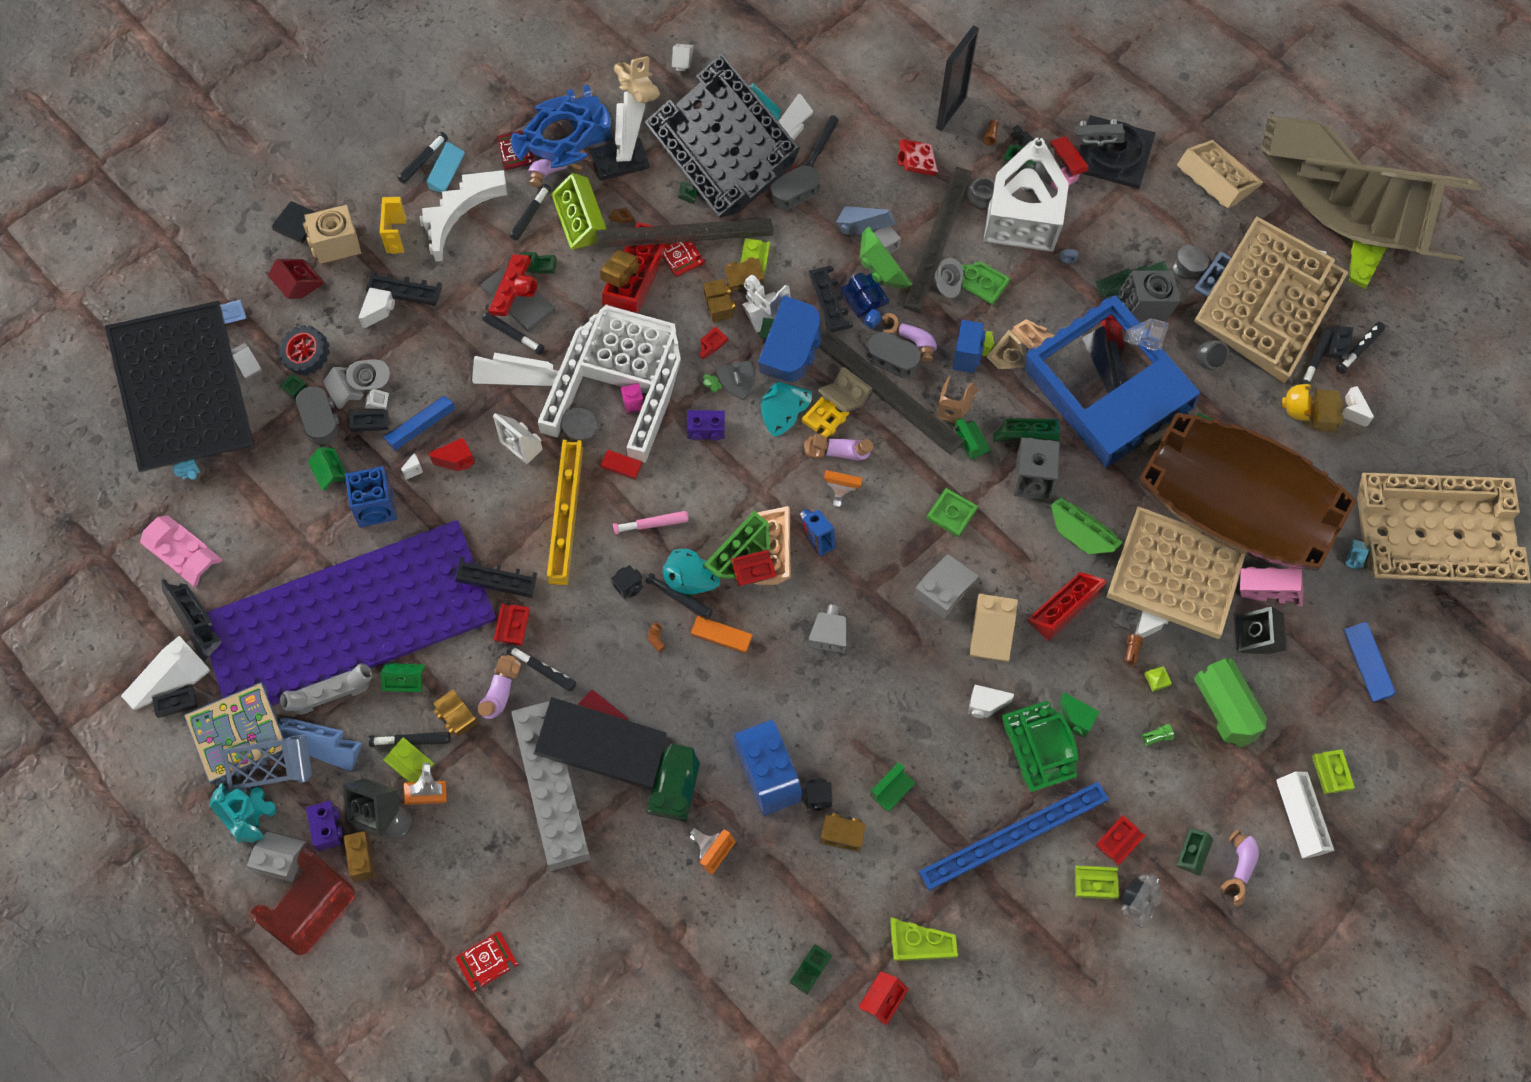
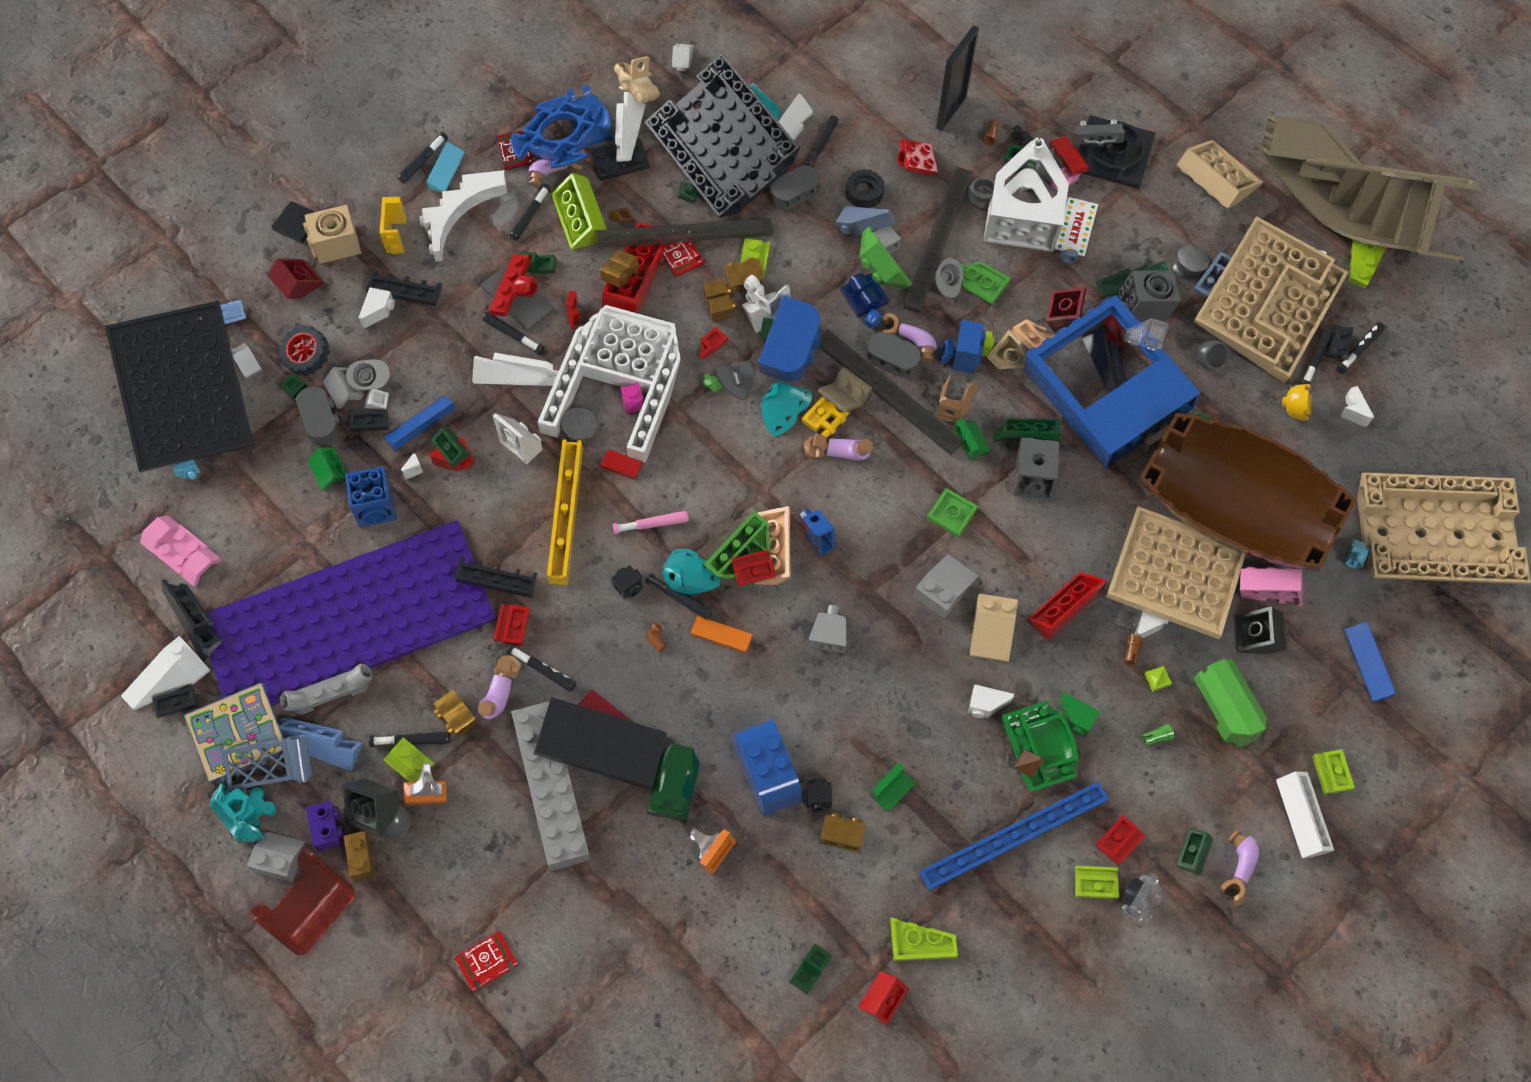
green panel [380,663,425,692] -> none
dark purple brick [687,410,725,441] -> none
black hinge [809,266,853,333] -> none
orange piece [824,470,863,507] -> none
bright green wedge [1051,497,1123,554] -> none
clear yellow brick [1312,389,1344,432] -> none
none -> dark green slope [431,427,471,467]
none -> clear tile [490,190,519,232]
none -> red slope [567,290,580,330]
none -> black tyre [846,169,885,208]
none -> blue plate [940,338,956,364]
none -> reddish brown slope [1014,750,1044,778]
none -> dark red slope [1046,287,1087,333]
none -> white sticker [1055,197,1098,256]

